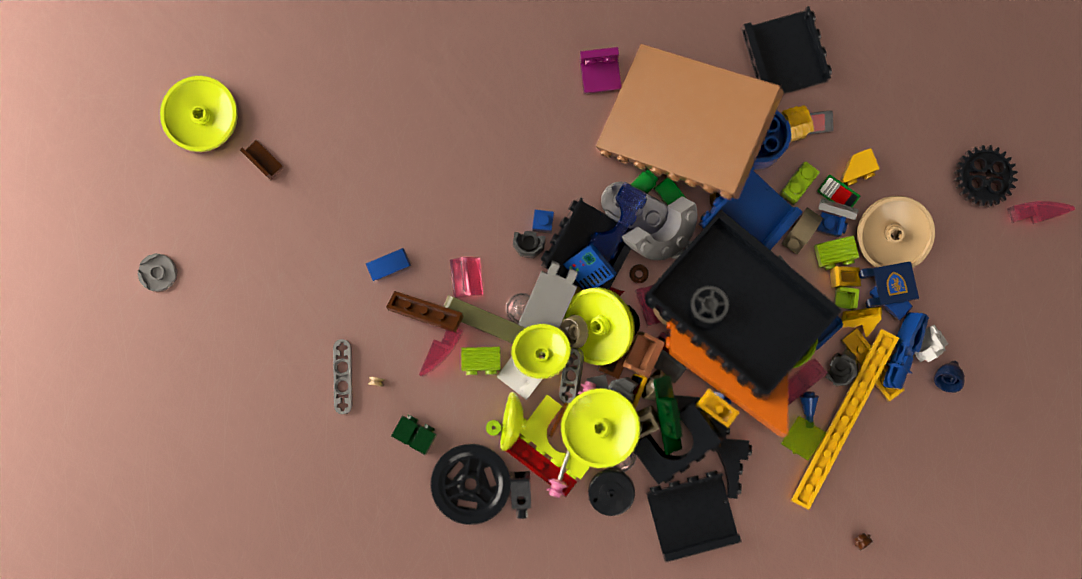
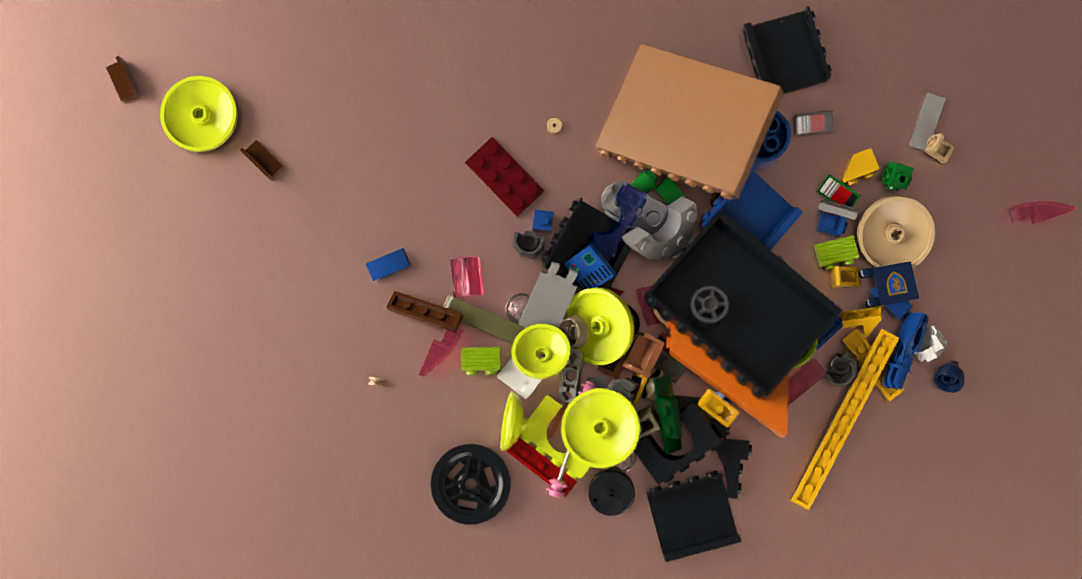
light grey tile [138,254,177,292] -> none
light grey beam [333,339,353,414] -> none
dark green piece [391,414,437,455] -> none
lime piece [486,420,502,436] -> none
black torso [510,471,531,519] -> none
magenta bracket [580,47,621,94] -> none
reddish brown plate [629,264,649,283] -> none
lime brick [779,162,820,205] -> none
yellow hair [781,105,814,143] -> none
clear neon green piece [781,415,826,460] -> none
dark tan brick [782,207,823,254] -> none
blue cone [799,391,819,428] -> none
lime panel [834,287,860,310] -> none
reddish brown plate [855,533,873,551] -> none
black gear [954,145,1018,207] -> none
none -> reddish brown panel [106,56,140,102]
none -> dark red plate [465,137,545,217]
none -> tan piece [547,118,562,134]
none -> green brick [882,160,914,191]
none -> light grey tile [908,92,946,152]
none -> tan bracket [925,133,955,163]

